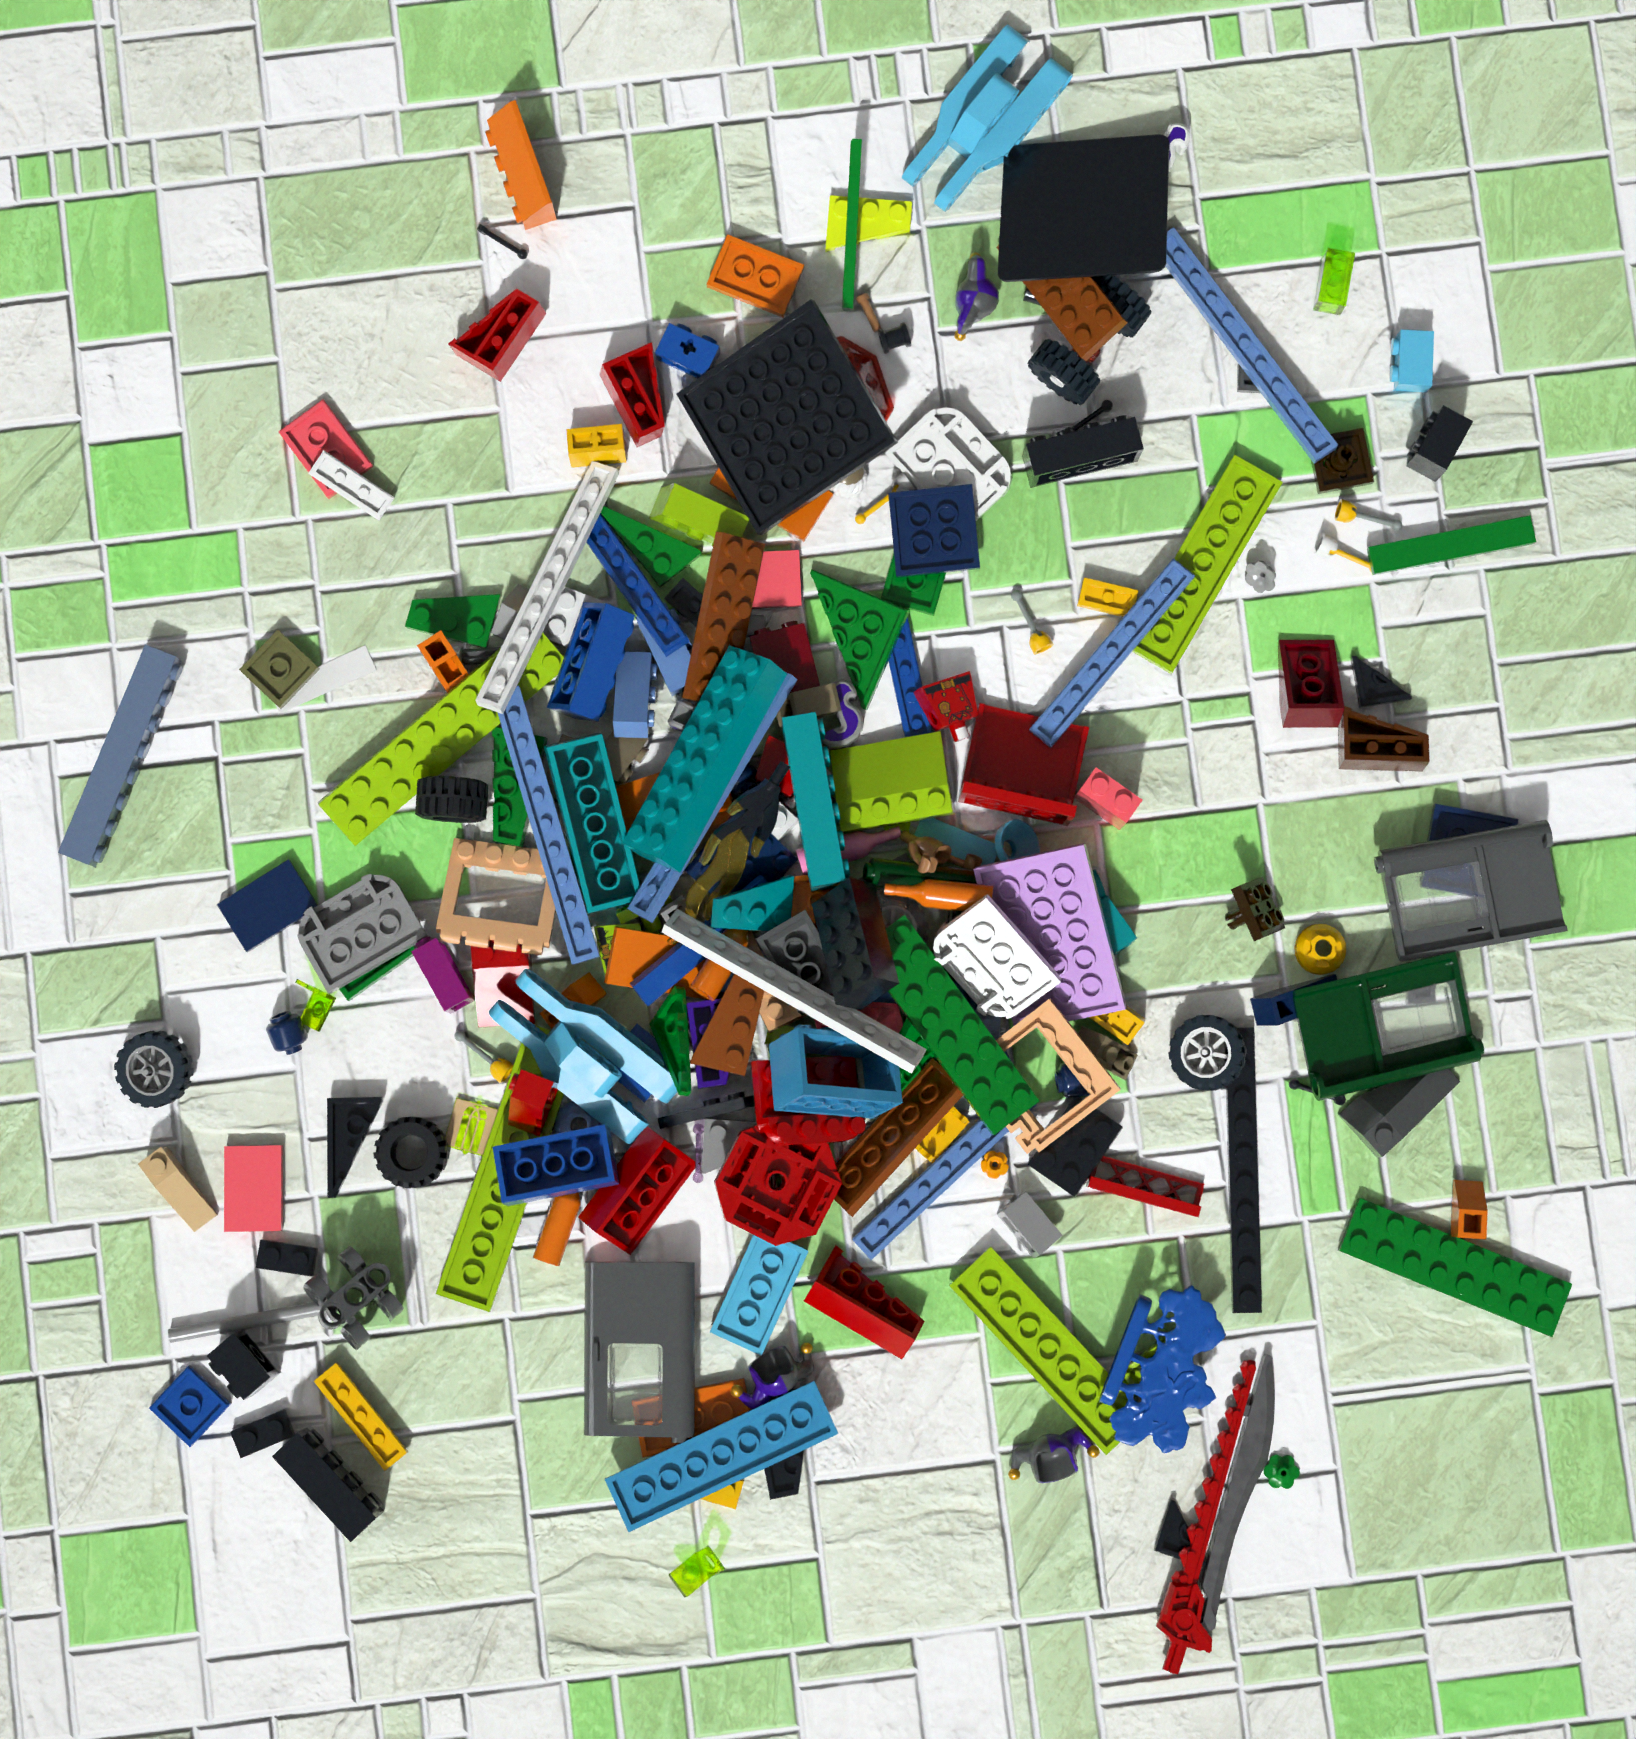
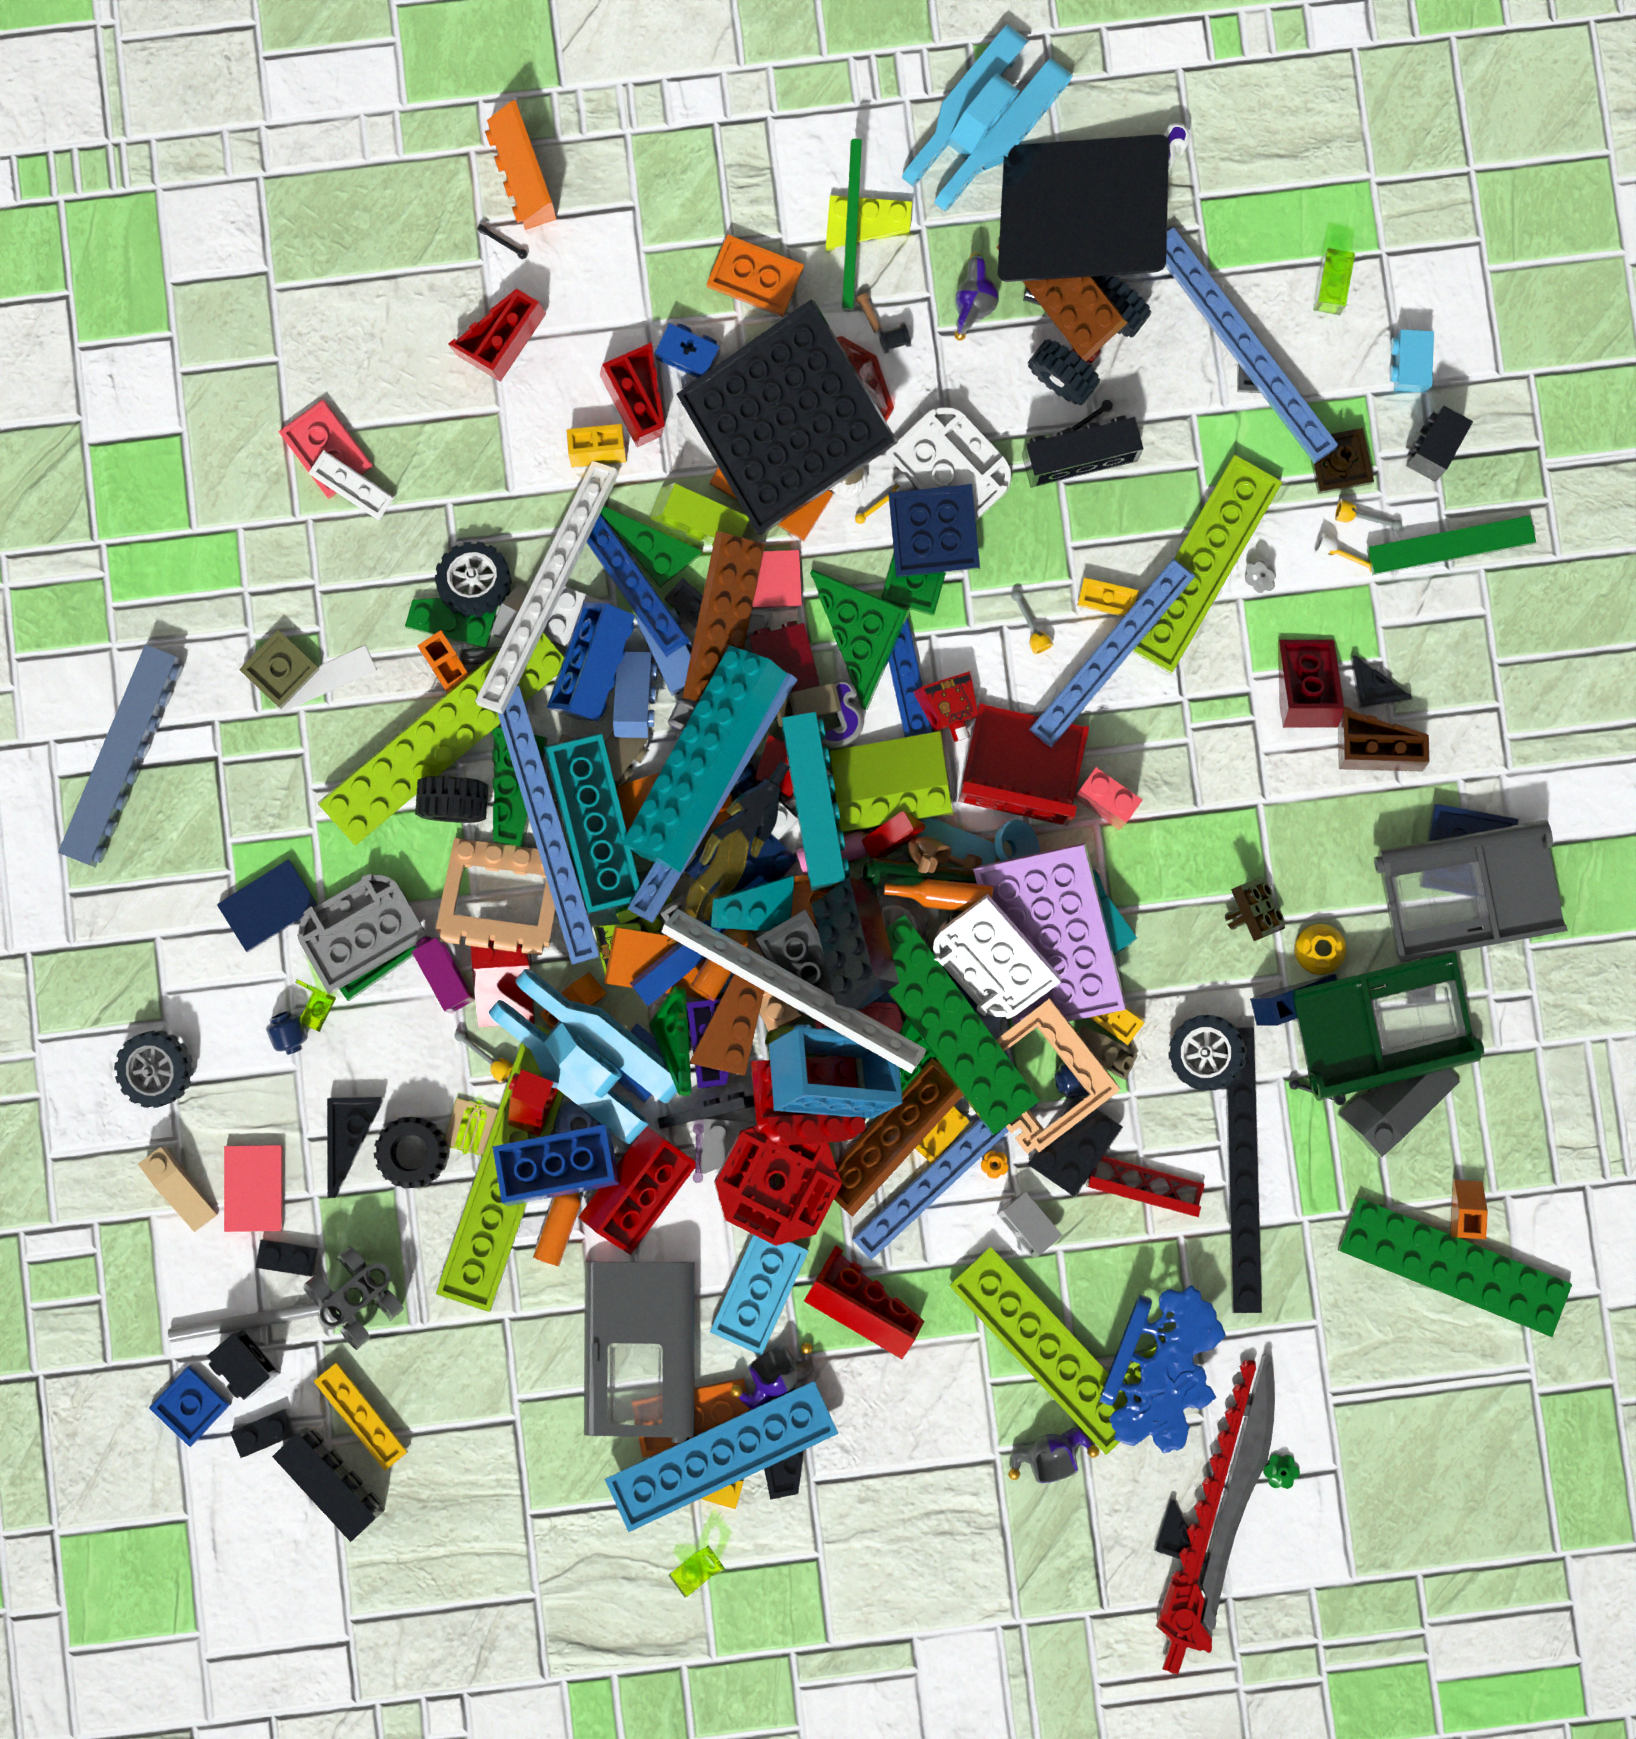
none -> black wheel [435,542,512,618]
none -> red slope [862,811,926,858]

